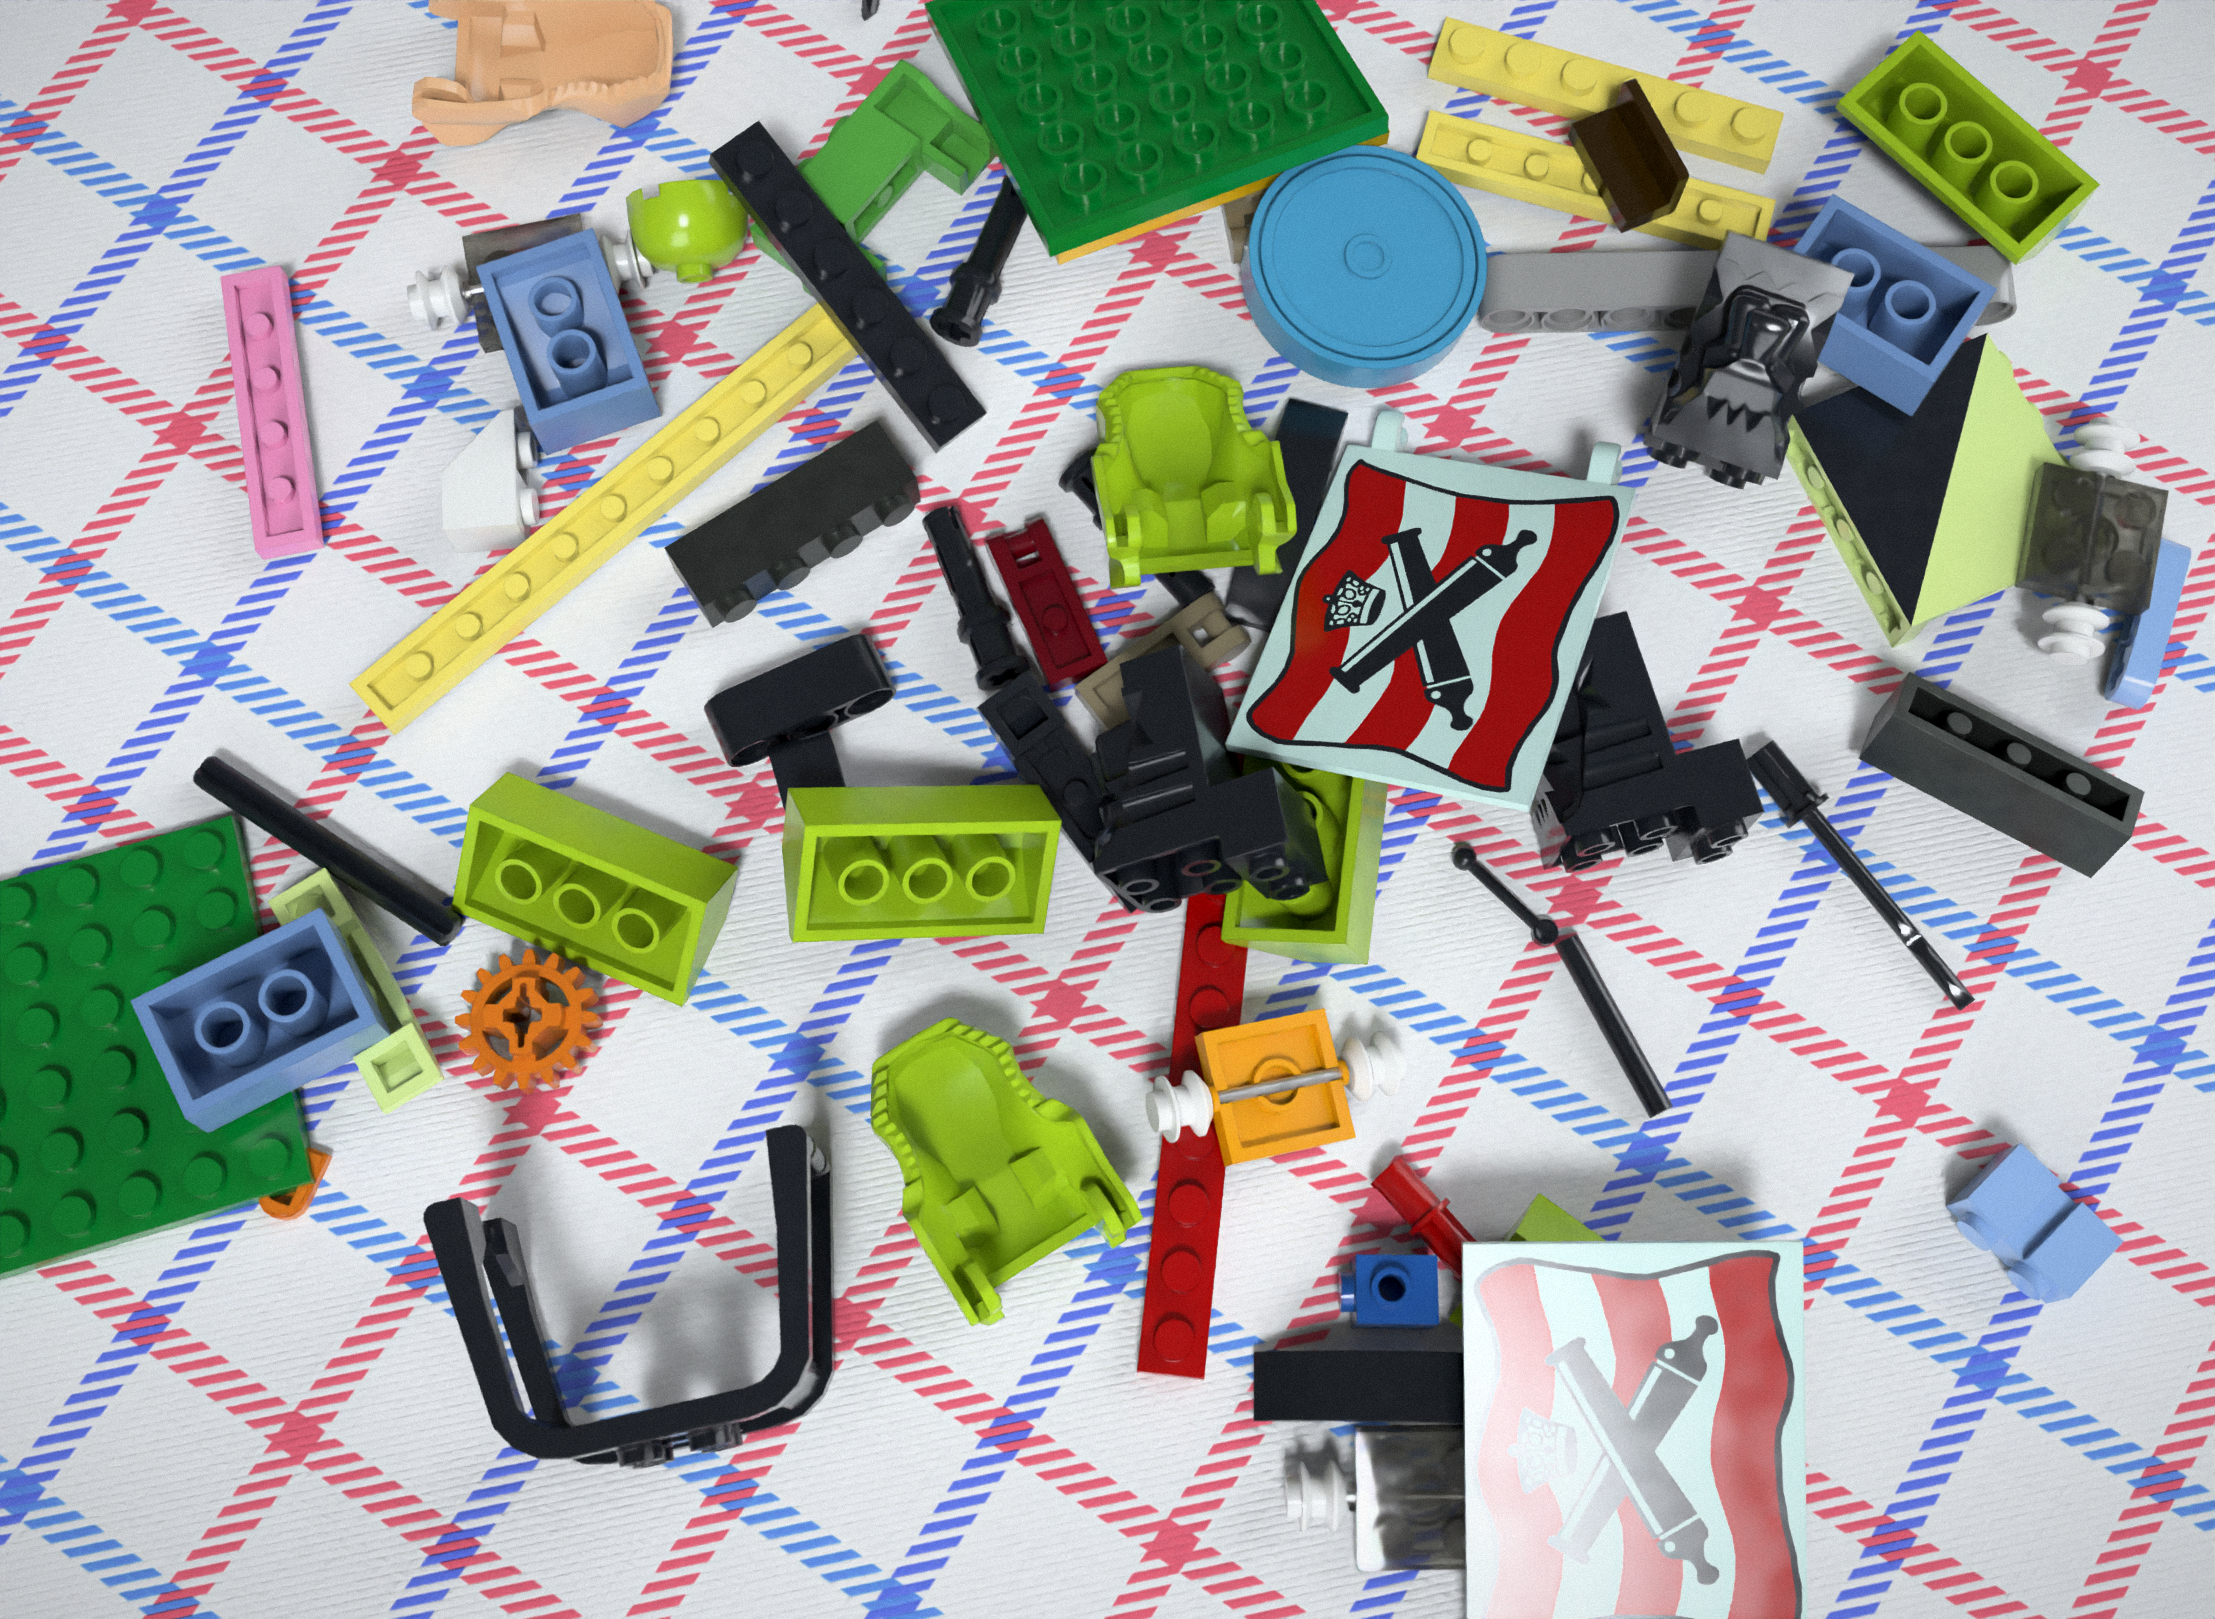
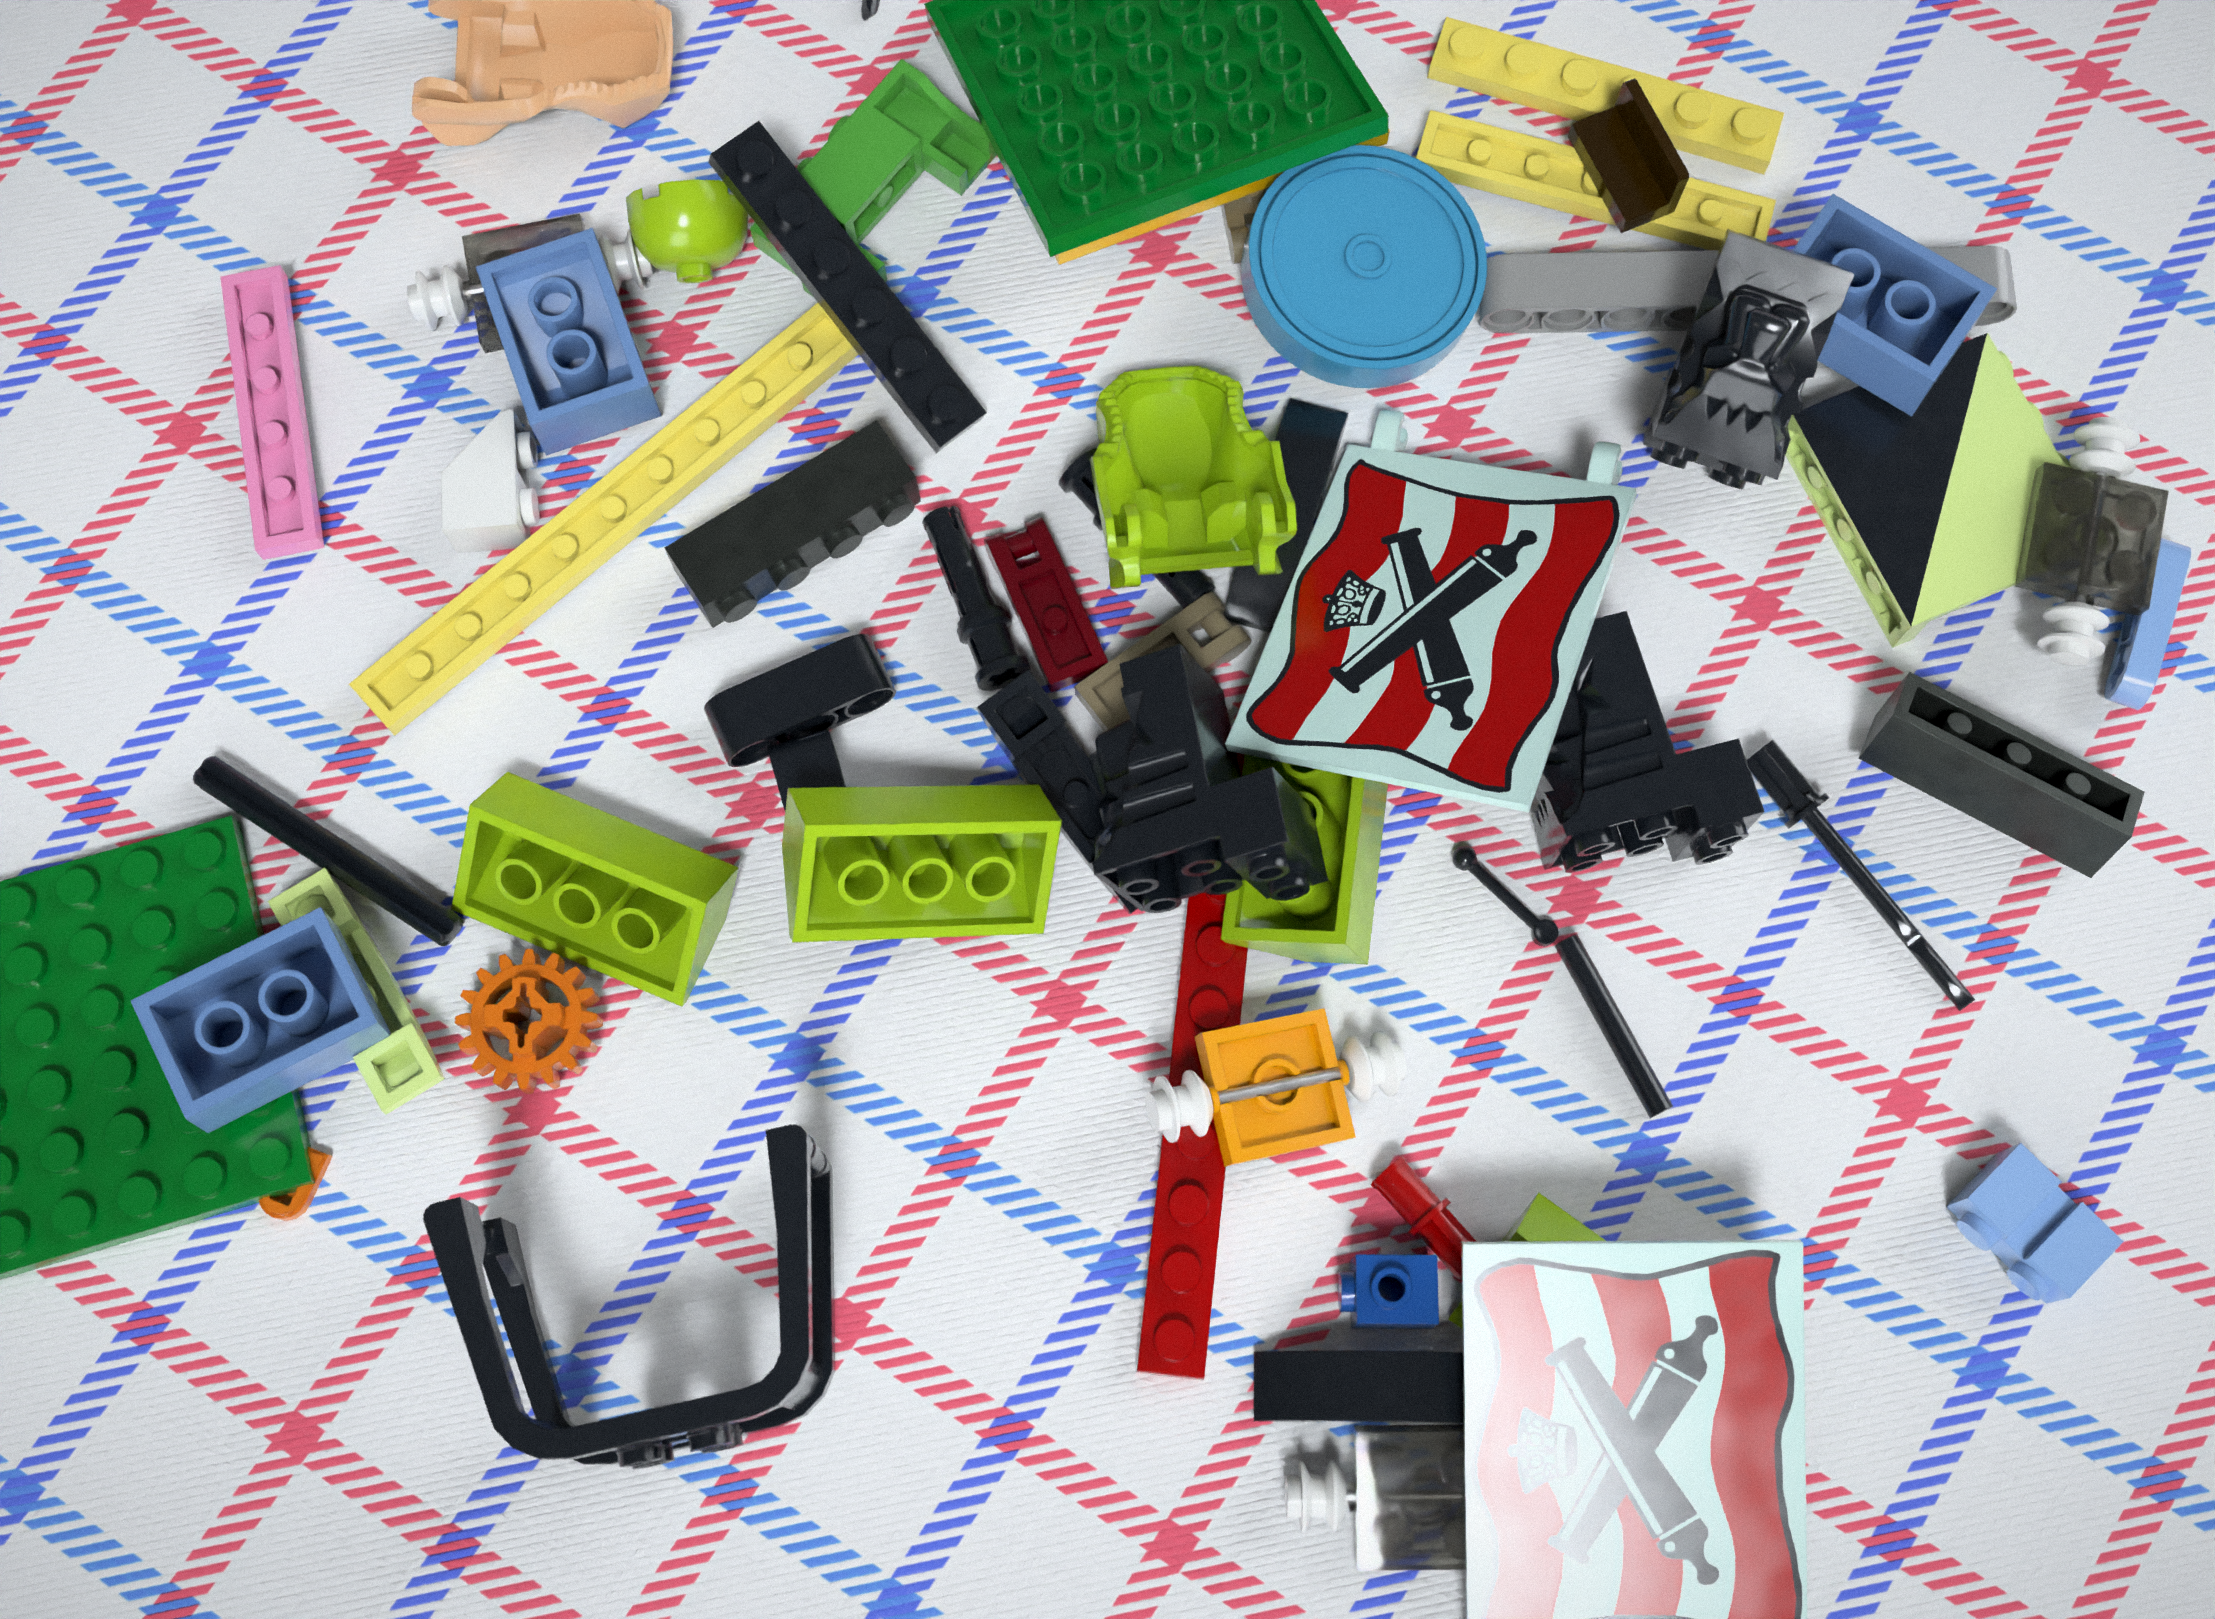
lime animal [871,1017,1144,1327] -> none
black pin [929,175,1028,347] -> none
lime slope [1835,29,2100,265] -> none

